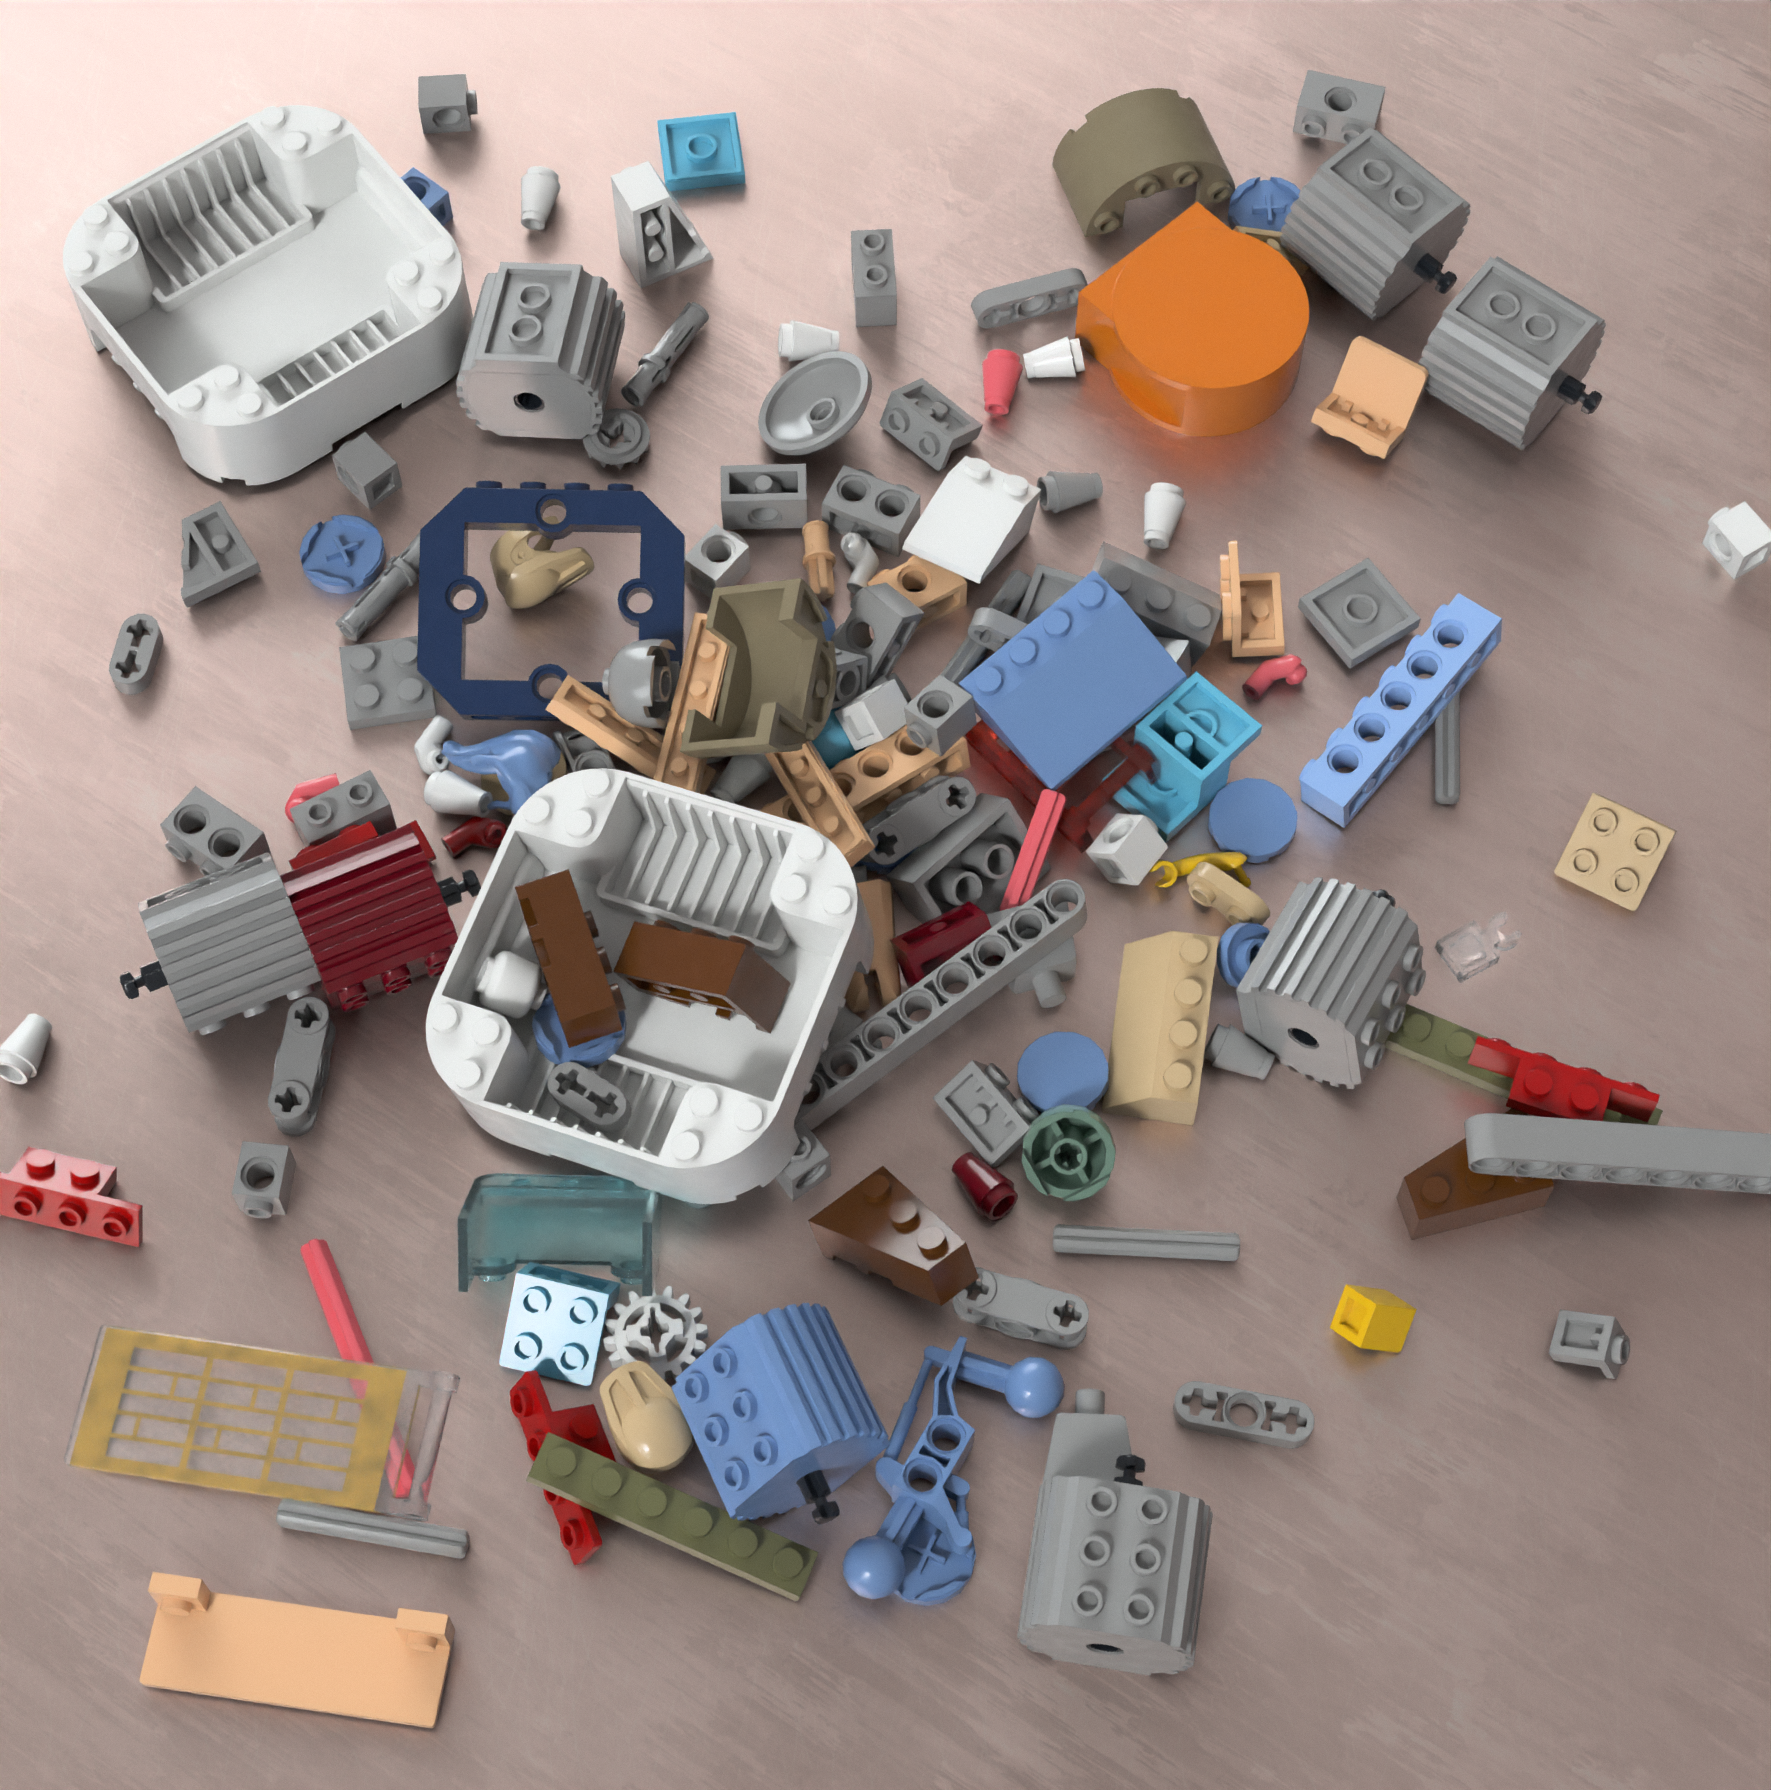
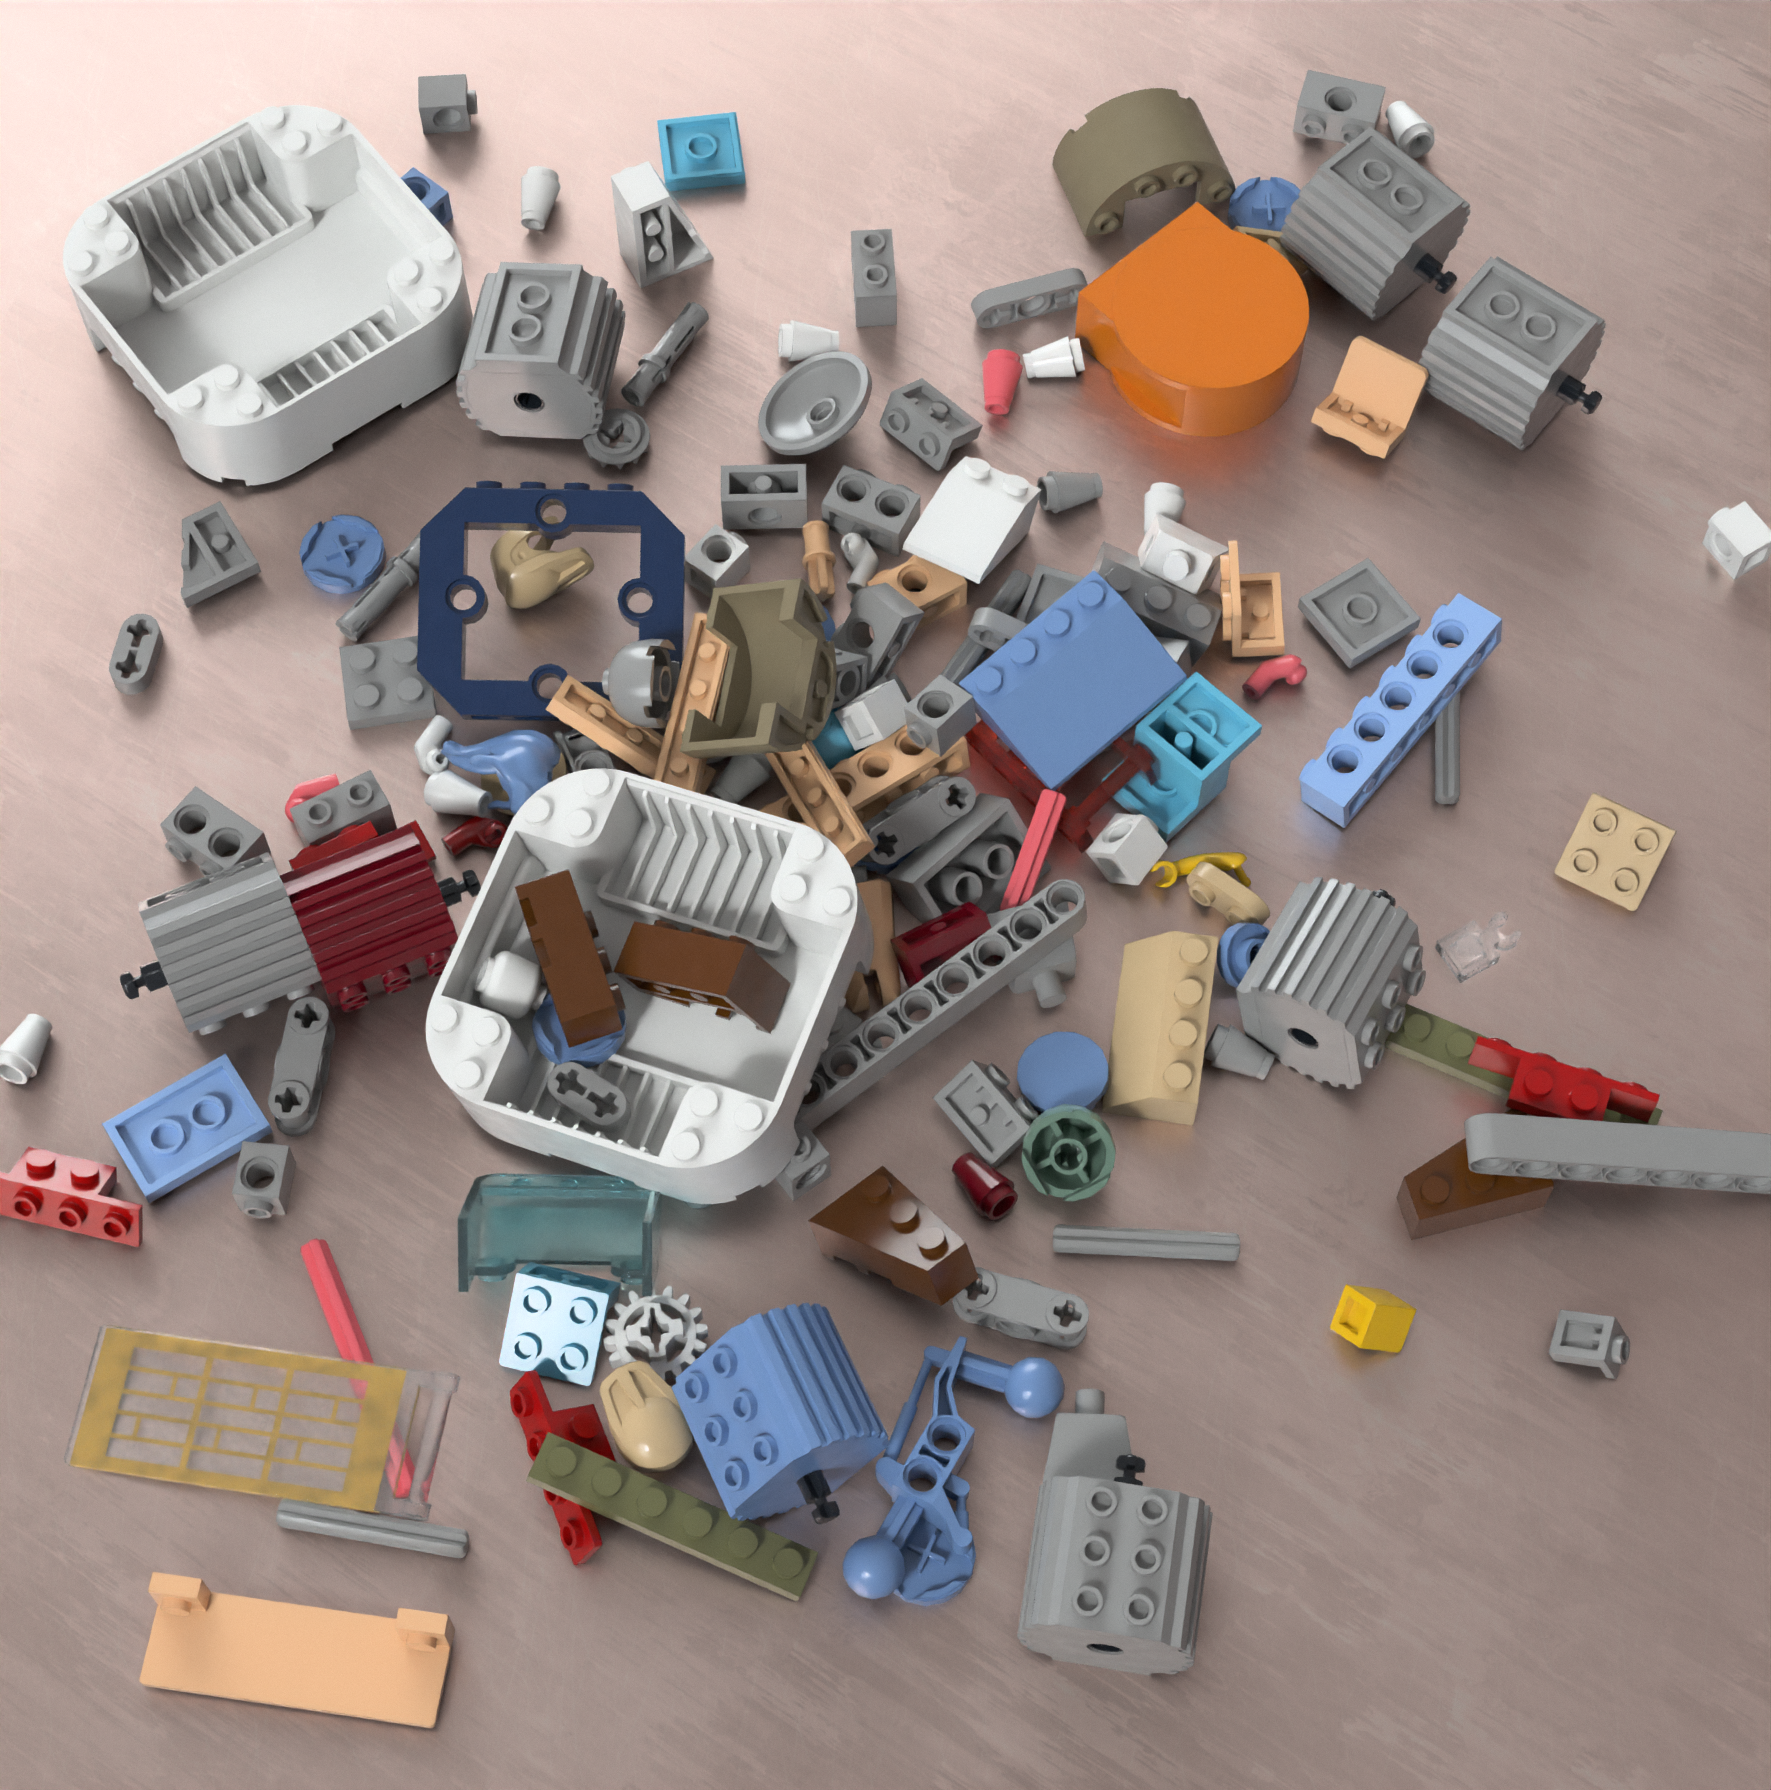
light grey brick [332,432,402,510] -> none
light grey beam [1173,1381,1314,1449] -> none
medium blue tile [1208,778,1297,863] -> none
none -> light blue plate [102,1053,273,1203]
none -> white torso [1138,513,1228,595]
none -> white cone [1385,101,1435,158]

